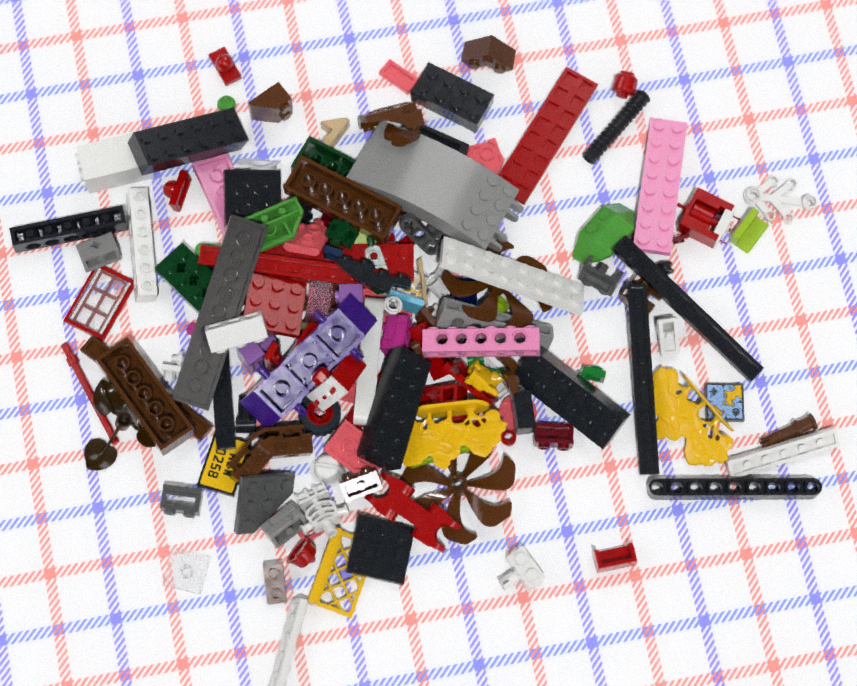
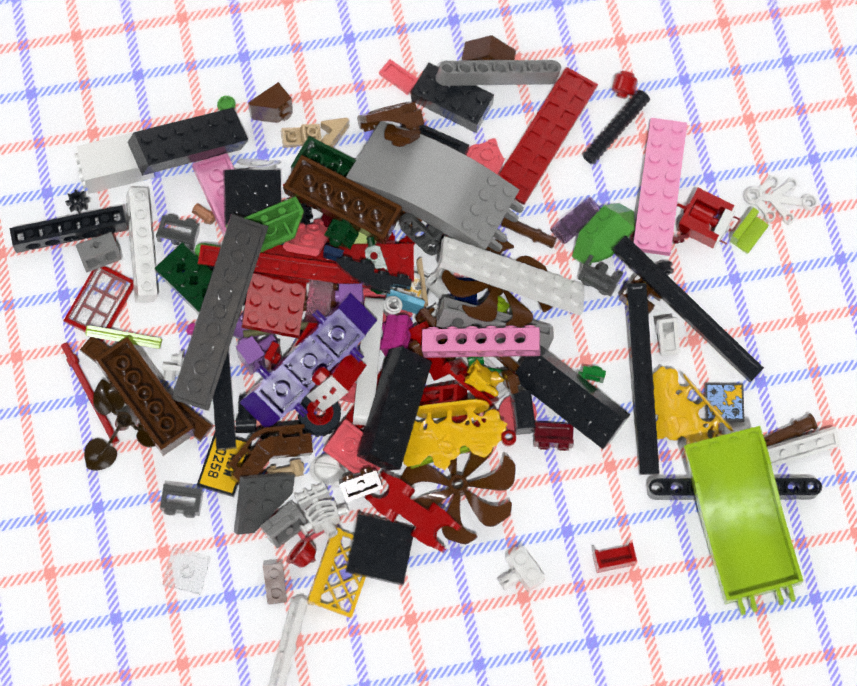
red tile [163,170,192,212] -> none
white brick [205,311,268,354] -> none
red tile [208,46,242,87] -> none
none -> black gear [65,189,90,214]
none -> axle [85,325,162,349]
none -> dark grey window [156,214,200,250]
none -> nougat pin [191,203,216,225]
none -> tan bar [267,459,305,477]
none -> tan slope [281,124,322,148]
none -> light grey beam [436,60,562,86]
none -> reddish brown pin [501,217,557,249]
none -> clear purple beam [550,197,601,245]
none -> lime hinge [684,426,804,616]

